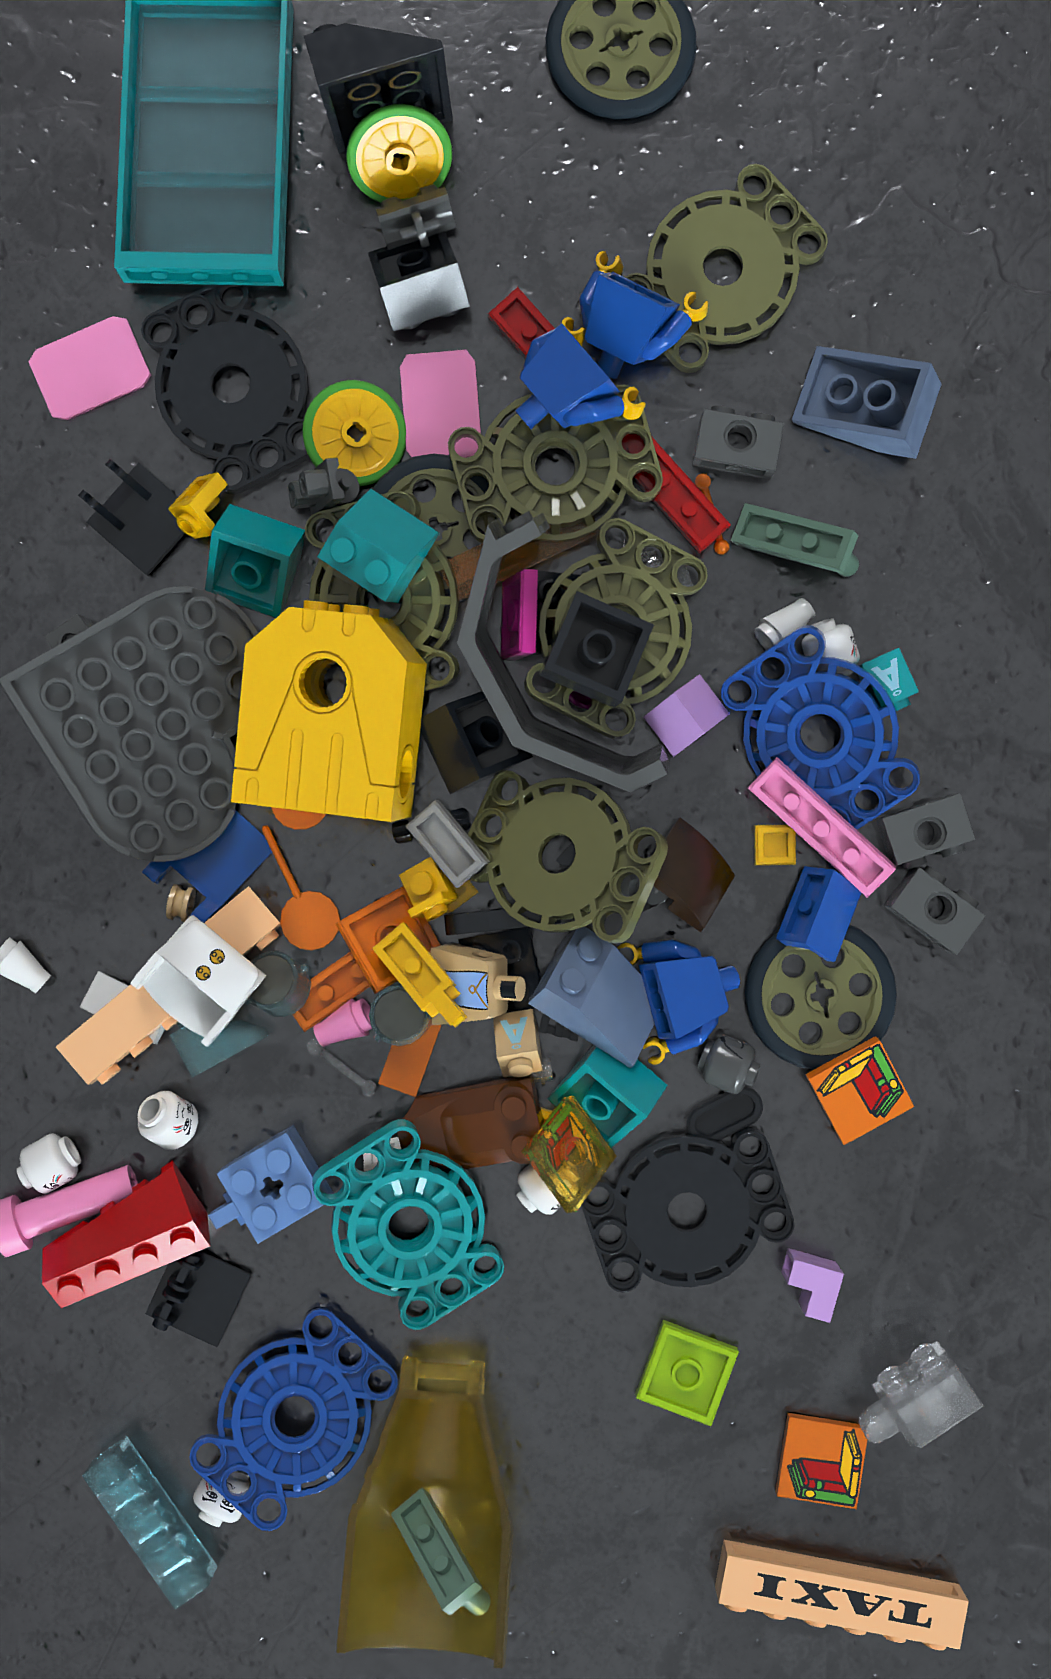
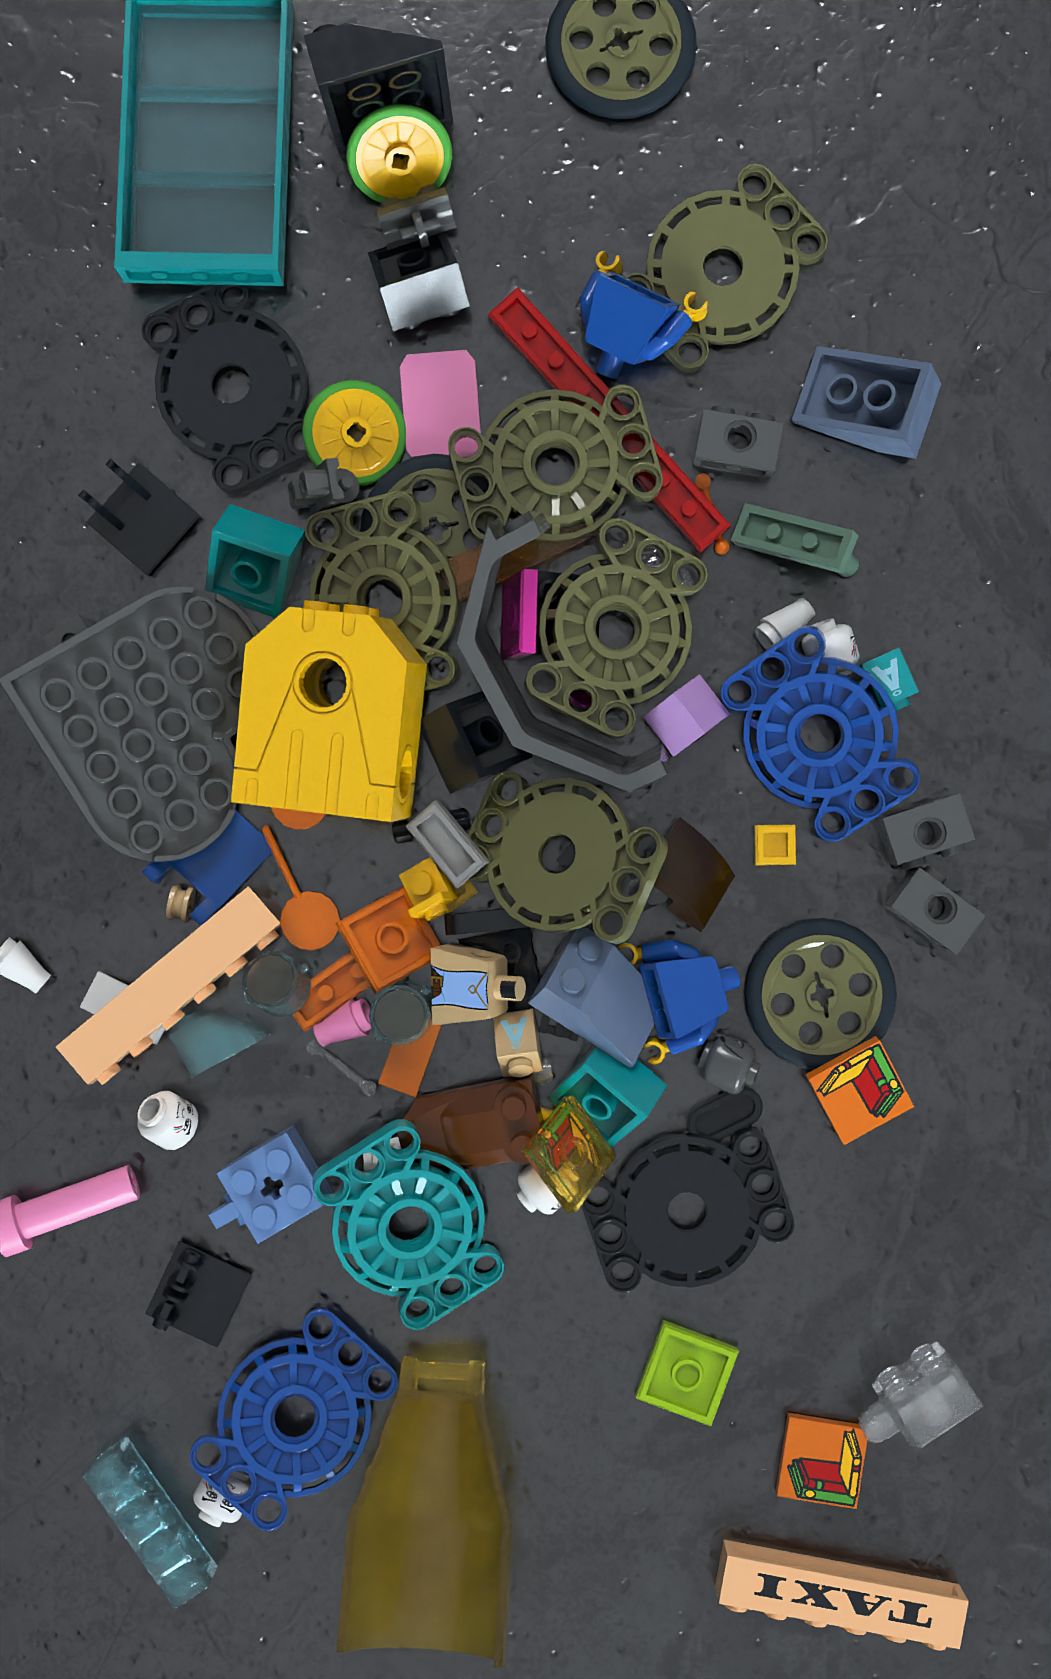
white head [17,1133,81,1194] -> none
bright pink piece [28,316,151,420] -> none
red wedge [42,1160,210,1308] -> none
white piece [130,915,266,1047] -> none
yellow bracket [168,472,228,539] -> none
teal slope [317,489,440,603] -> none
yellow hinge [372,922,467,1028] -> none
sand green piece [391,1488,491,1616] -> none
blue torso [515,317,646,429] -> none
black brick [539,591,654,708] -> none
bright pink tile [748,757,896,898] -> none
blue panel [776,866,862,962] -> none
lavender piece [781,1248,844,1323] -> none

